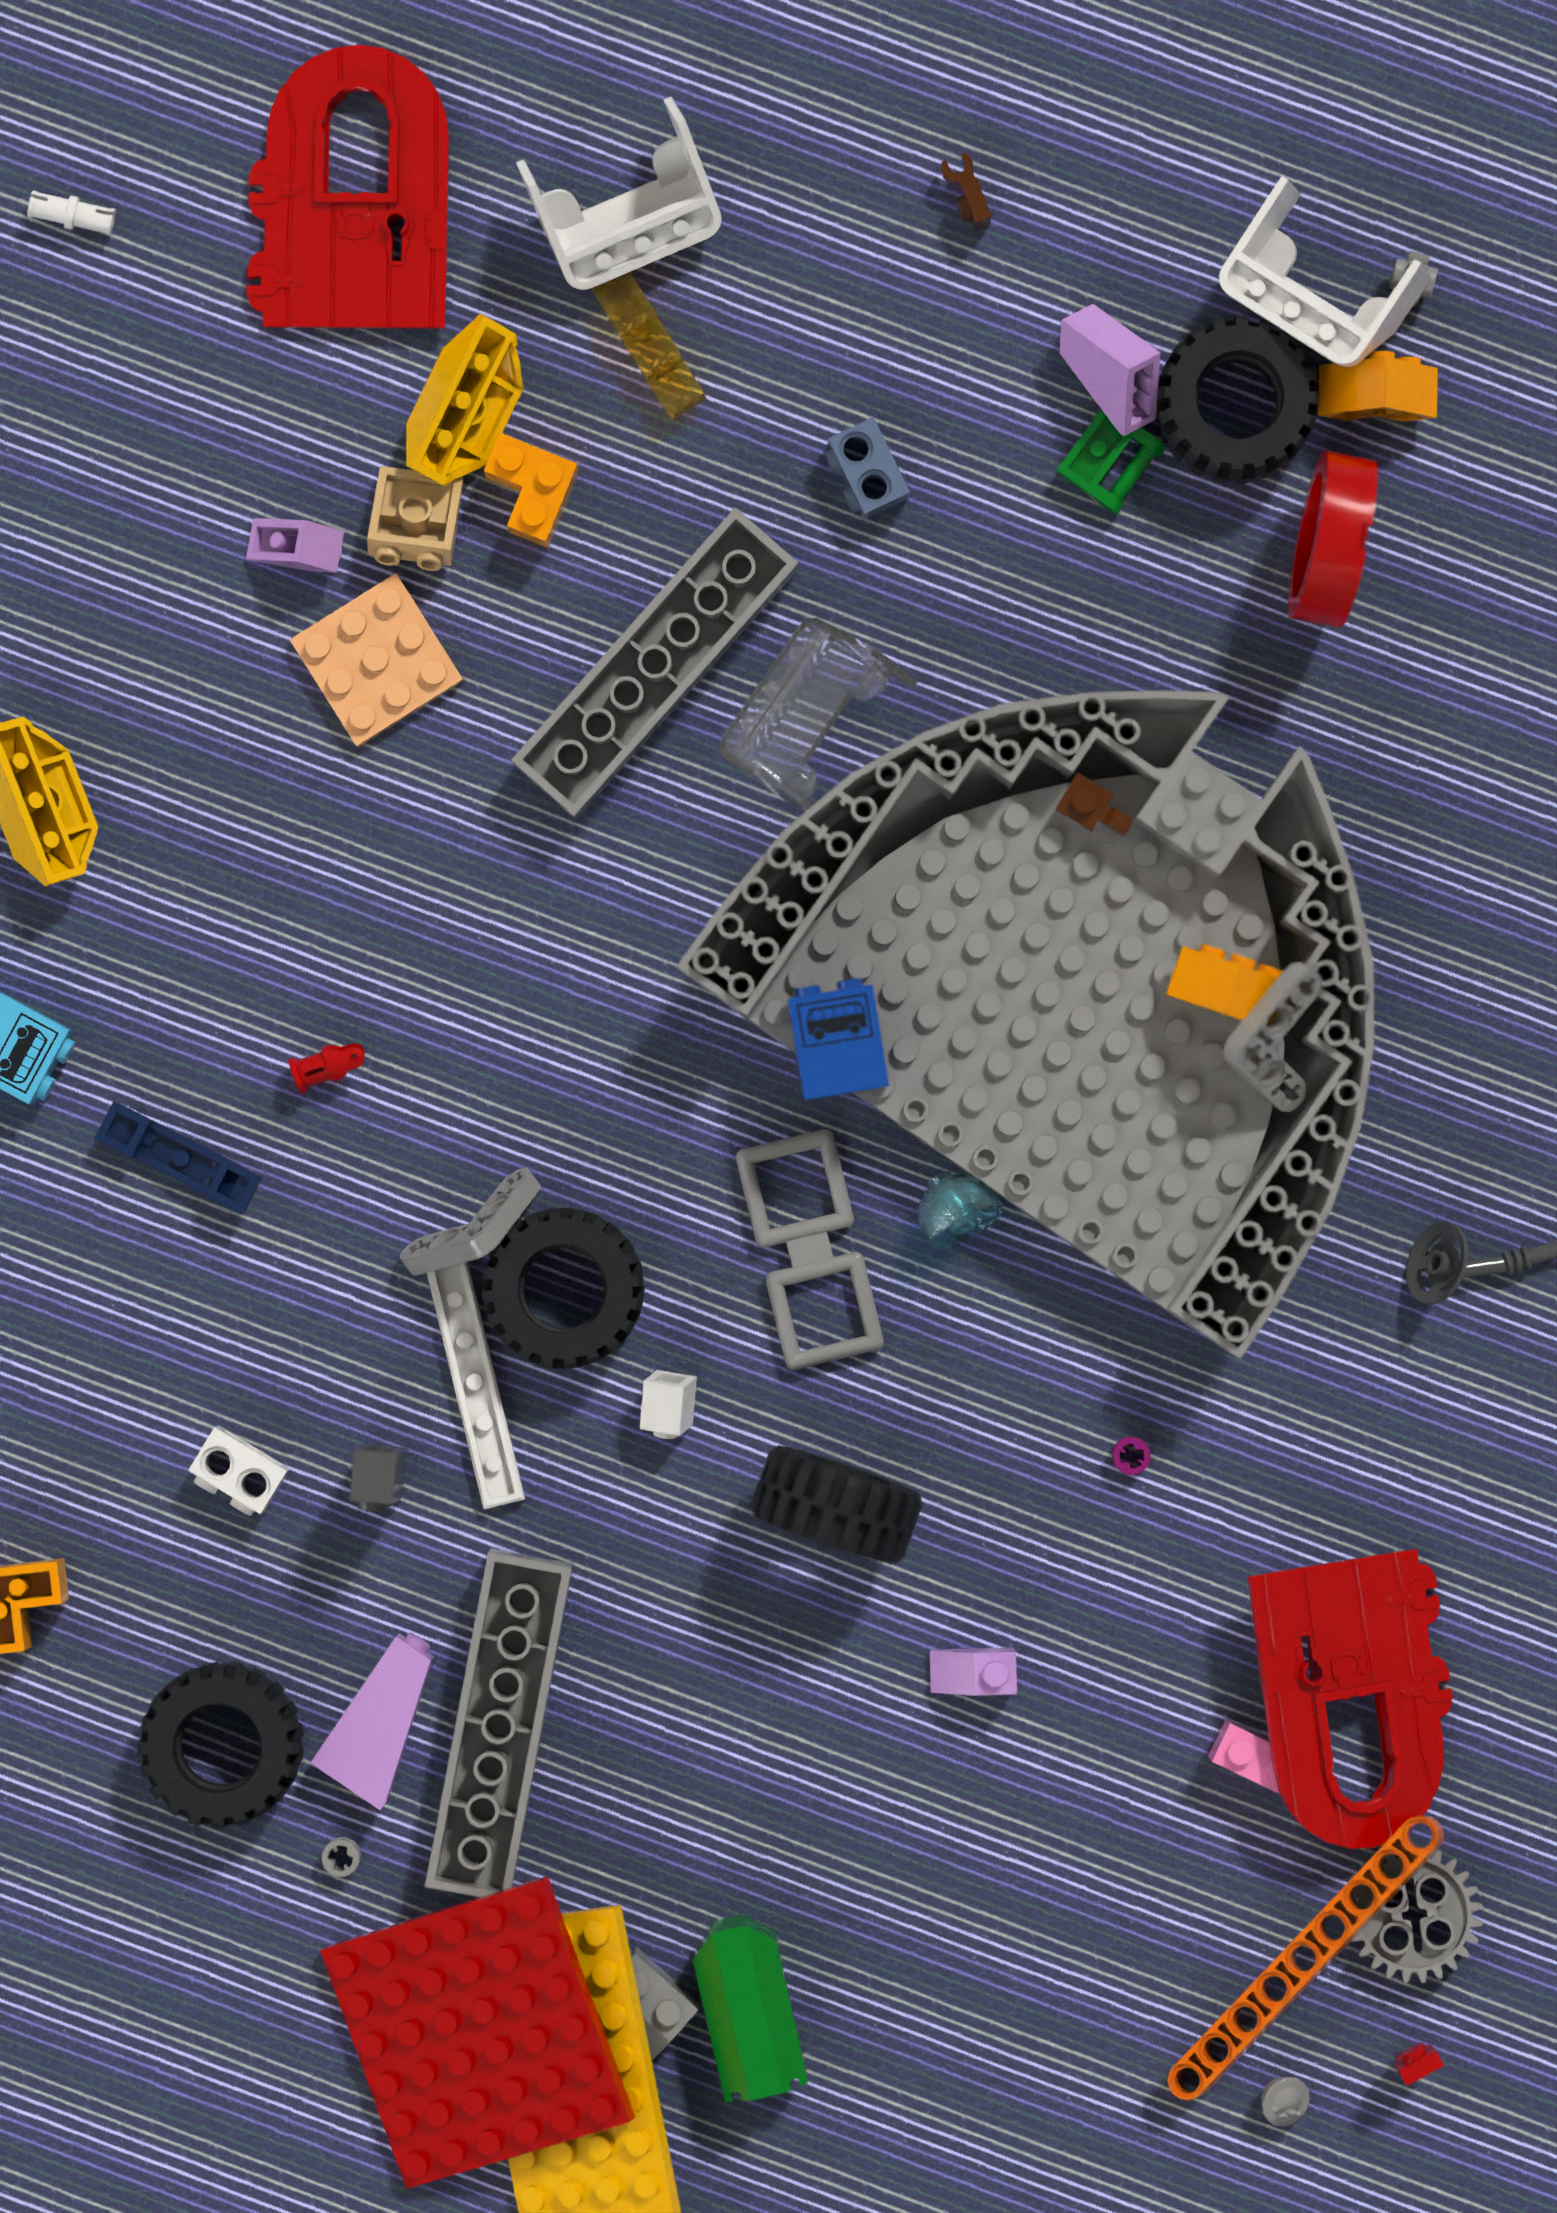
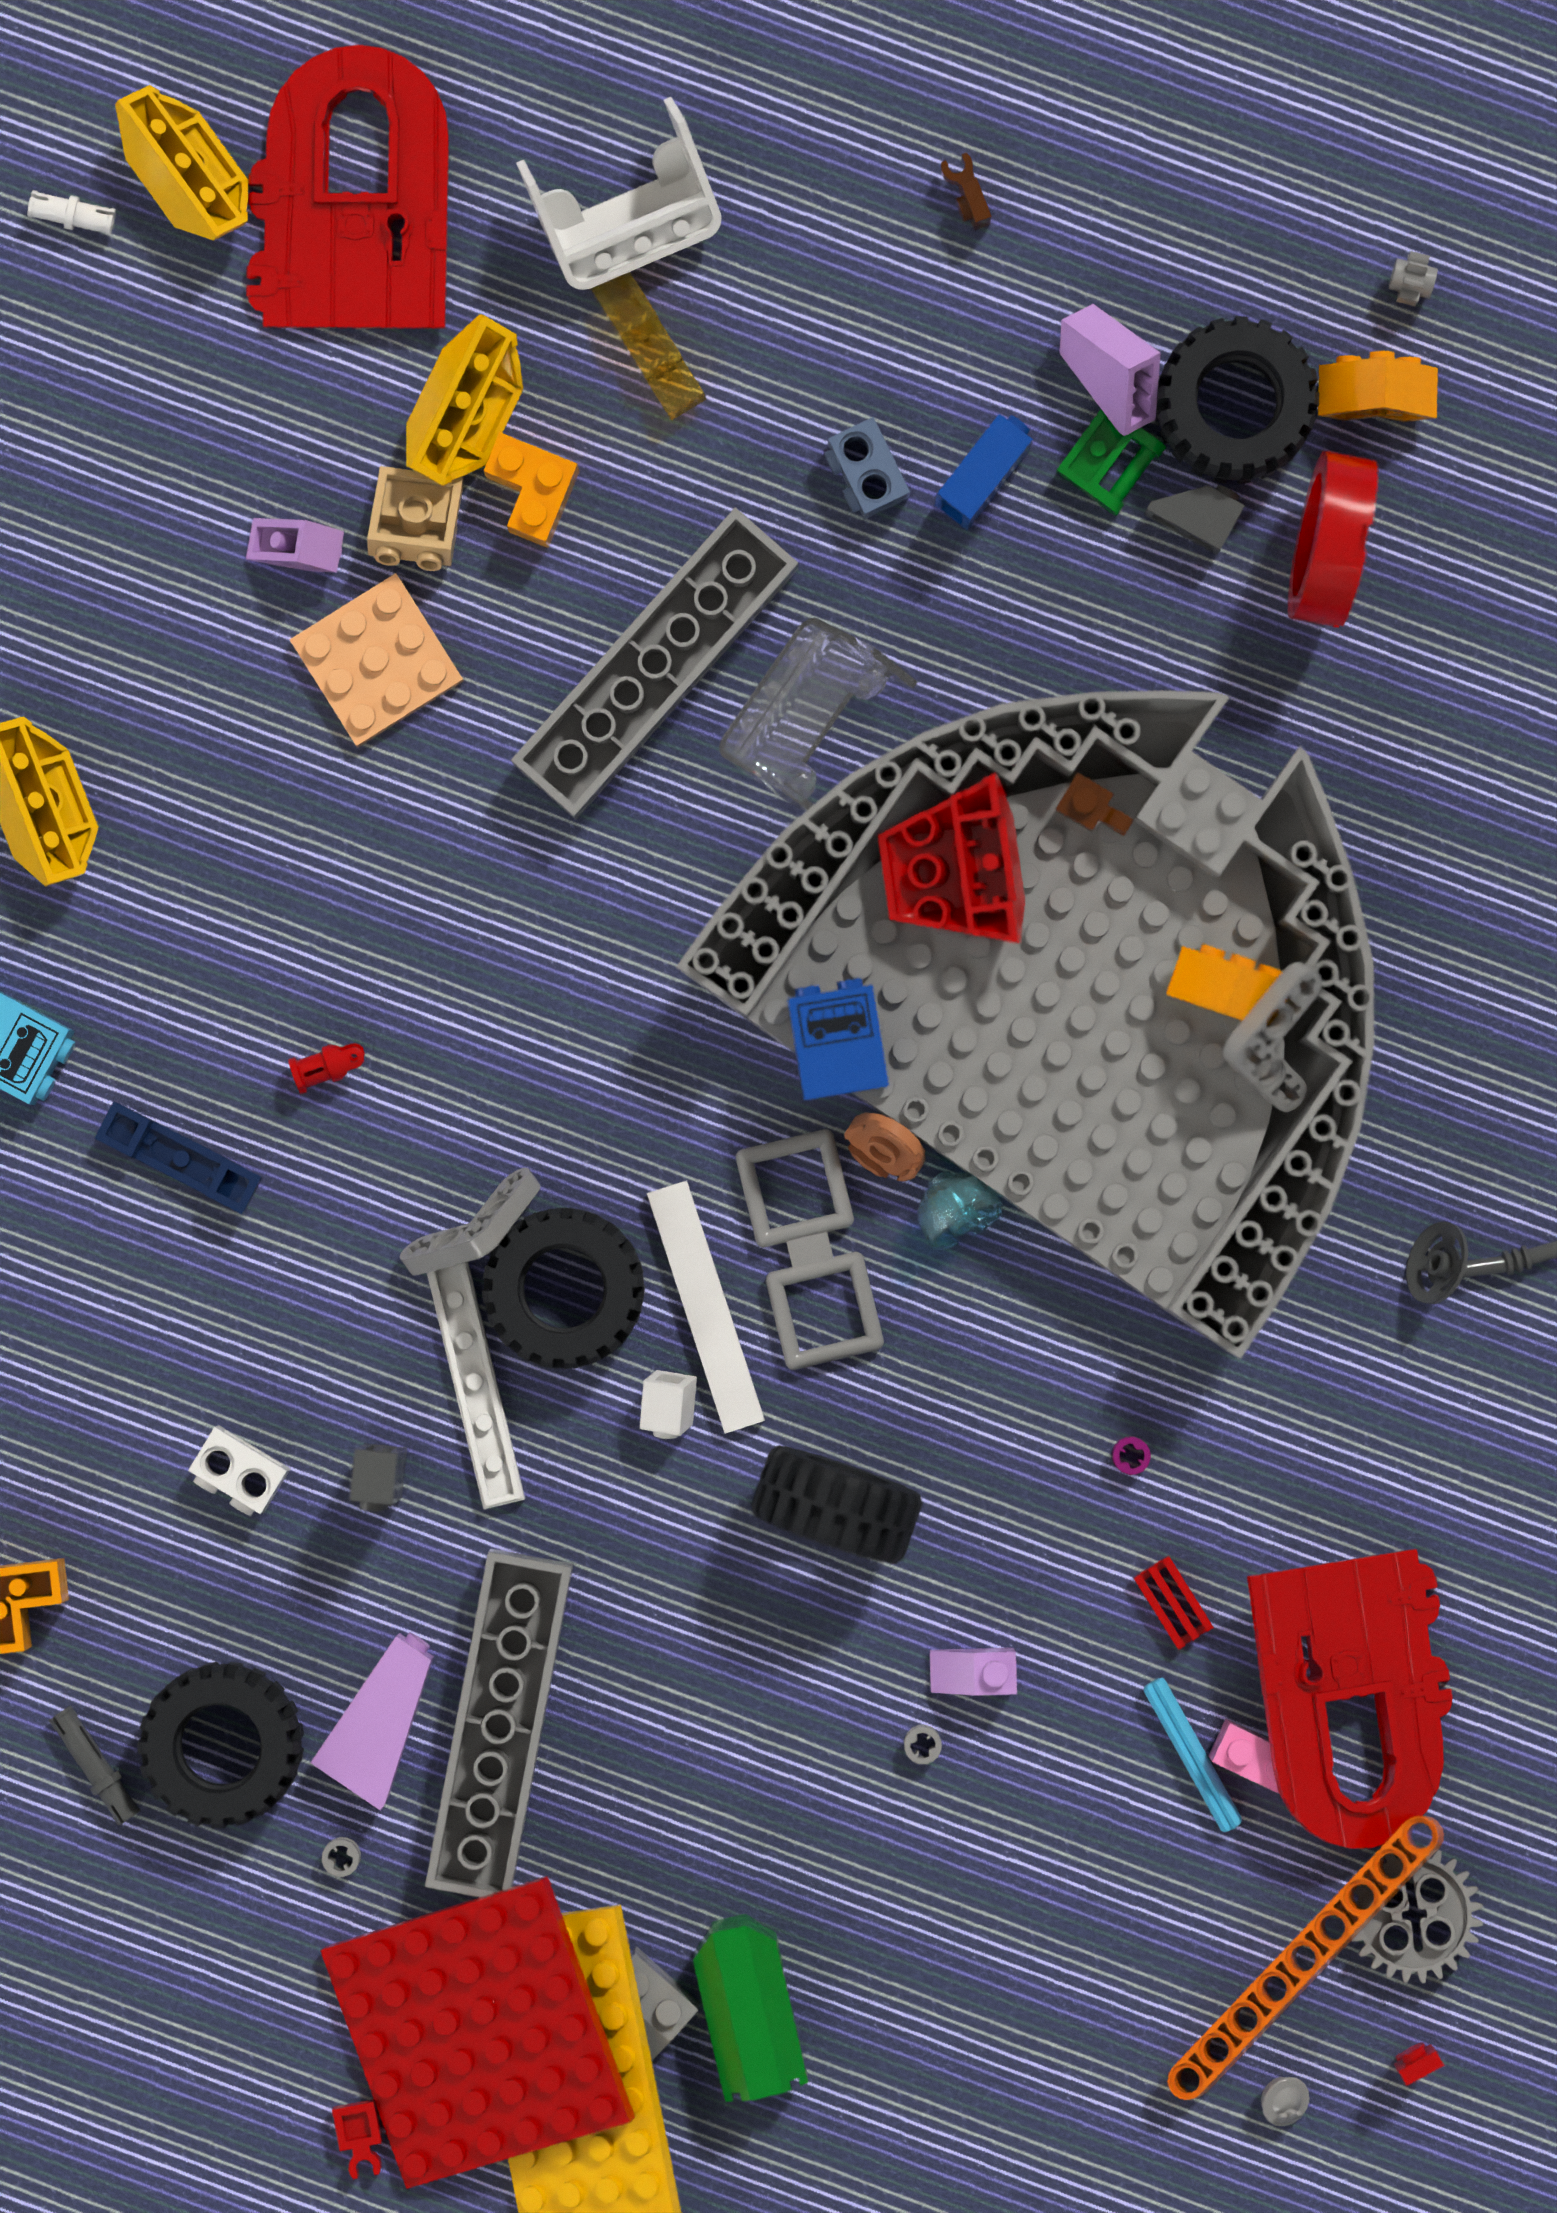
white windscreen [1219,176,1432,367] -> none
none -> dark grey pin [48,1705,141,1826]
none -> yellow wedge [115,85,248,241]
none -> red plate [332,2099,383,2179]
none -> white tile [647,1180,765,1434]
none -> nougat tile [844,1113,926,1182]
none -> red wedge [878,773,1025,944]
none -> light grey bush [904,1725,942,1764]
none -> blue brick [934,413,1033,531]
none -> red tile [1133,1555,1214,1650]
none -> dark grey slope [1144,485,1245,555]
none -> medium azure axle [1144,1678,1242,1832]

